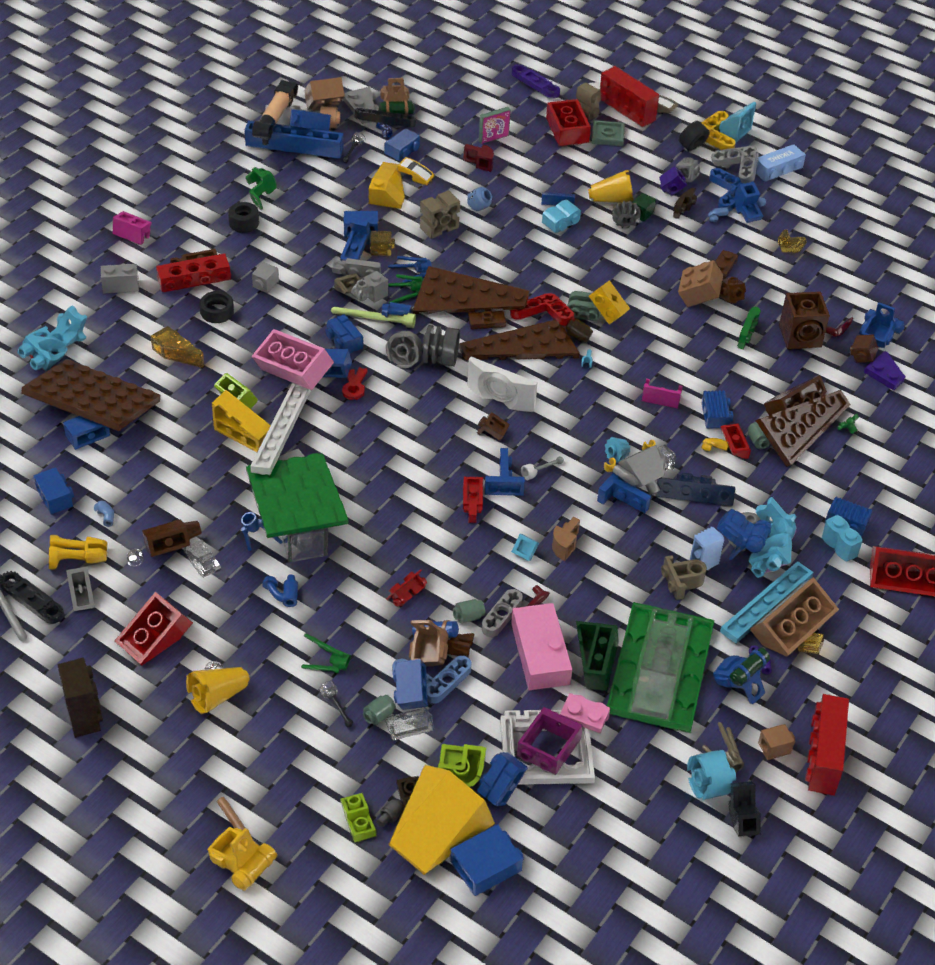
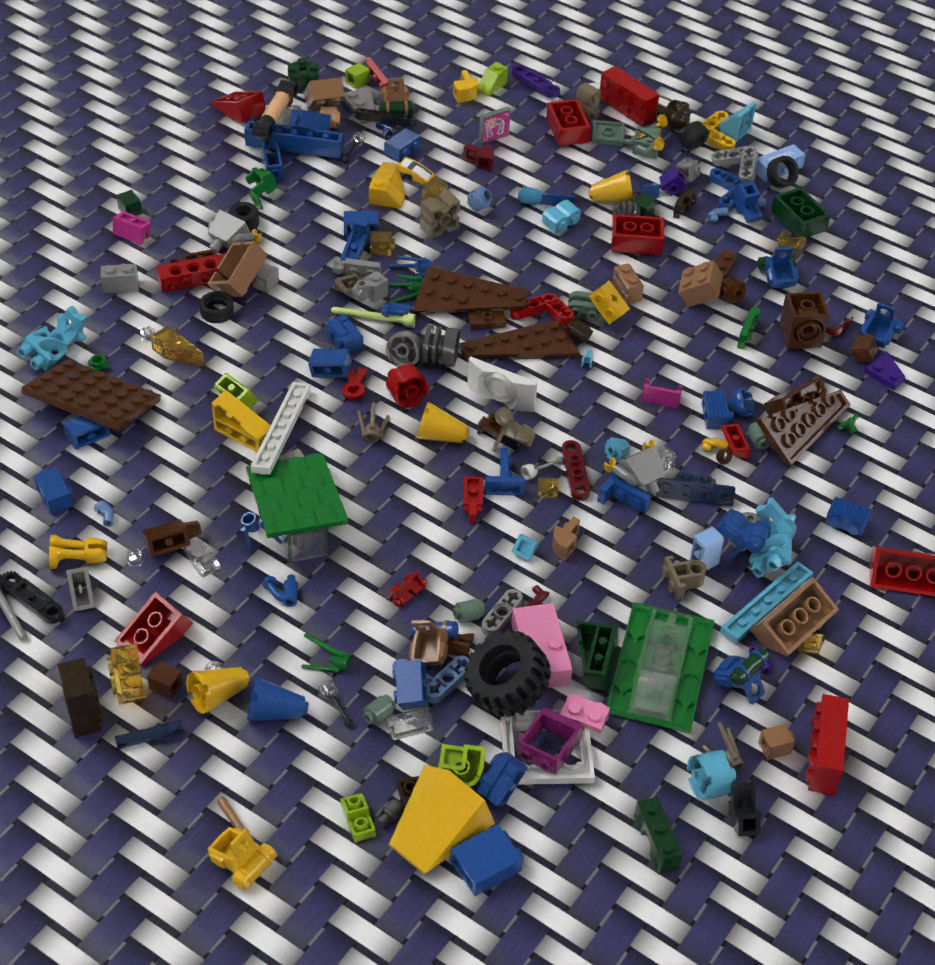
bright pink brick [252,329,334,390] -> none
medium azure brick [822,515,863,562] -> none
none -> green plate [88,354,109,371]
none -> clear yellow arch [107,644,145,705]
none -> dark blue pin [115,720,184,750]
none -> dark green brick [116,190,142,216]
none -> clear hinge [140,326,155,342]
none -> reddish brown brick [147,661,183,699]
none -> medium nougat piece [207,241,268,297]
none -> light grey torso [208,210,262,253]
none -> red slope [211,91,266,123]
none -> blue cone [247,677,309,721]
none -> blue window [262,142,283,179]
none -> dark green brick [288,58,319,94]
none -> lime brick [345,63,370,89]
none -> dark tan plant [357,402,390,443]
none -> plate [365,57,388,89]
none -> red brick [386,363,429,408]
none -> yellow cone [416,402,470,443]
none -> clear yellow brick [422,175,448,200]
none -> yellow brick [453,70,478,103]
none -> black tyre [464,630,551,717]
none -> lime slope [478,62,508,97]
none -> dark tan piece [491,407,535,452]
none -> dark azure brick [518,187,542,205]
none -> clear yellow plate [538,478,558,498]
none -> dark red plate [562,440,590,501]
none -> red brick [611,214,664,255]
none -> medium nougat brick [612,263,644,304]
none -> sand green torso [624,114,668,159]
none -> dark green arch [634,797,683,874]
none -> blue slope [640,183,659,198]
none -> dark brown hair [665,99,692,131]
none -> reddish brown hinge [716,448,732,465]
none -> blue hair [731,388,754,417]
none -> blue piece [757,247,799,289]
none -> black tyre [766,156,799,188]
none -> dark green brick [771,187,831,240]

